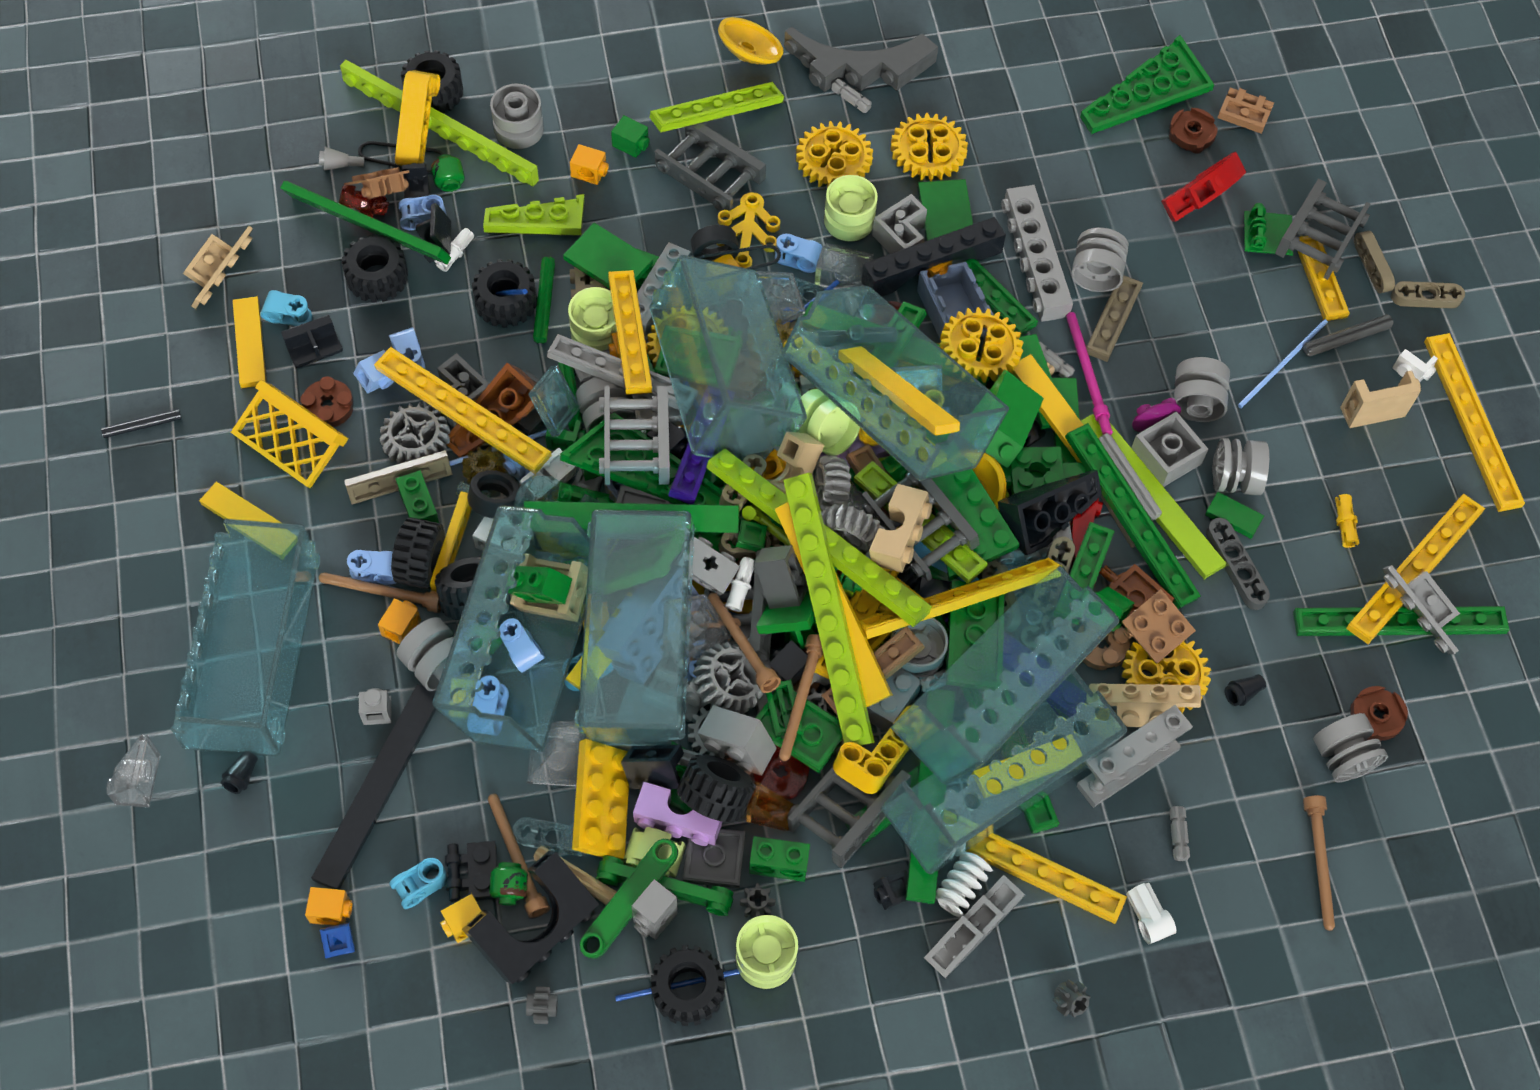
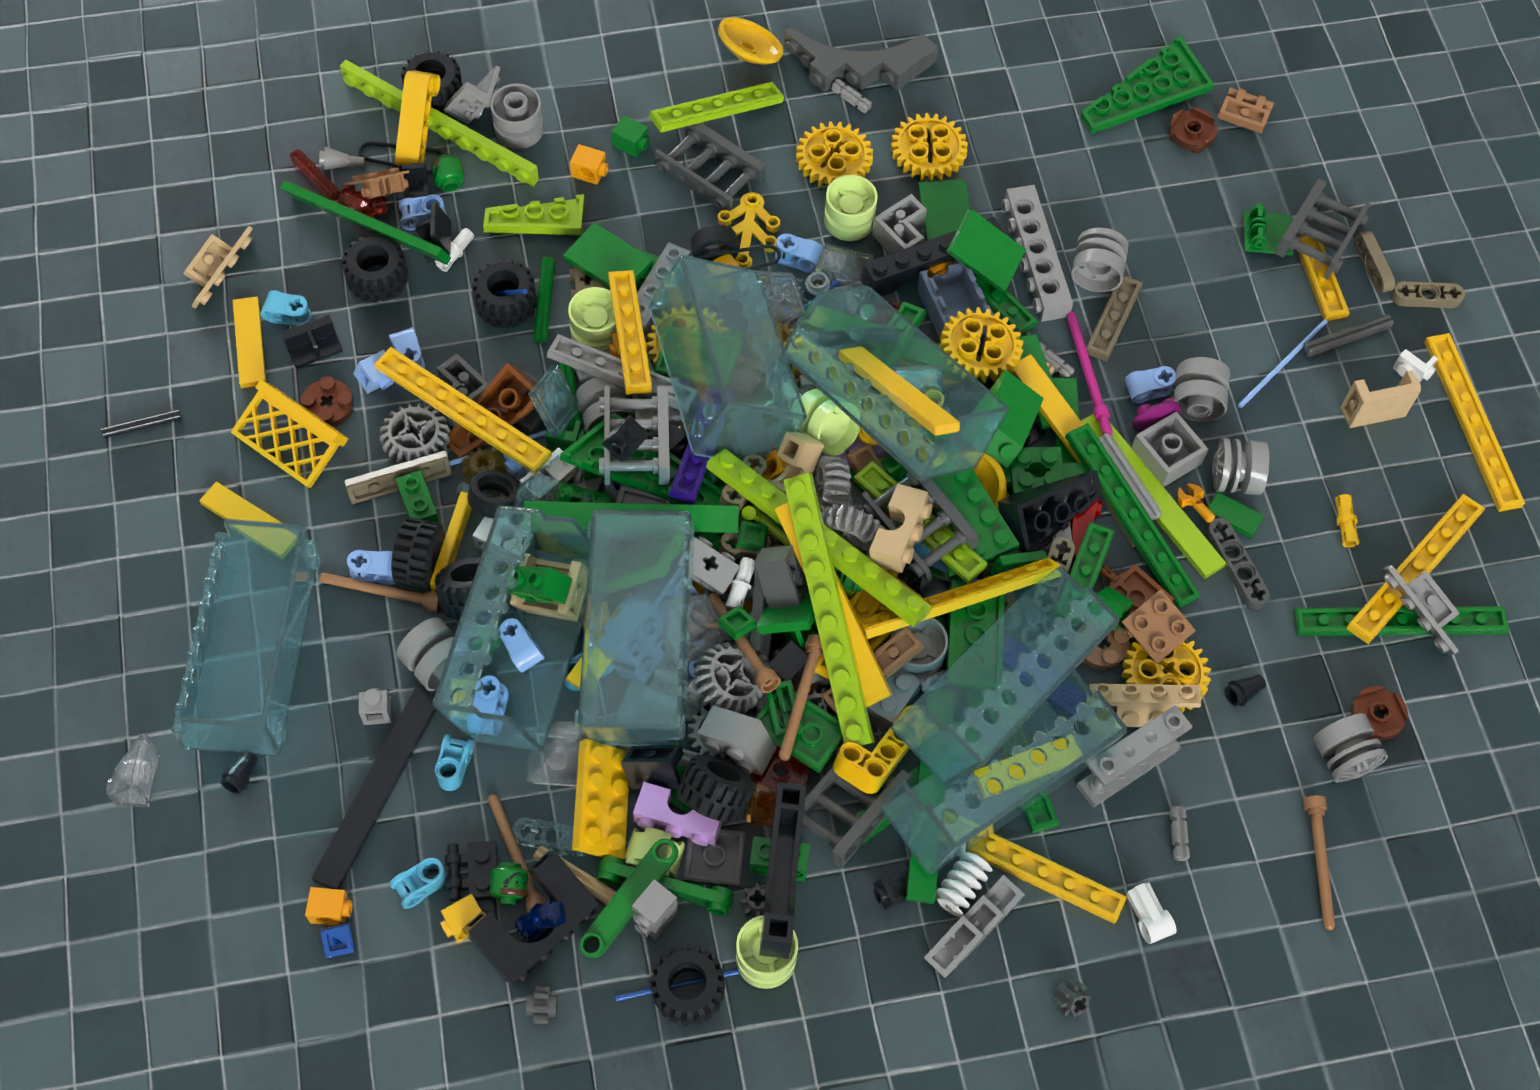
light orange brick [378,598,421,644] -> none
red slope [1161,152,1246,222] -> none
none -> clear red axle [290,149,341,201]
none -> medium azure piece [435,734,474,791]
none -> light grey bracket [443,65,500,125]
none -> clear blue connector [515,901,566,940]
none -> black brick [602,416,649,462]
none -> green tile [718,605,757,641]
none -> black arch [759,782,806,959]
none -> light grey plate [805,272,830,296]
none -> green tile [946,209,1026,292]
none -> green tile [989,550,1048,576]
none -> light blue piece [1125,366,1176,404]
none -> light orange bar [1177,483,1215,523]

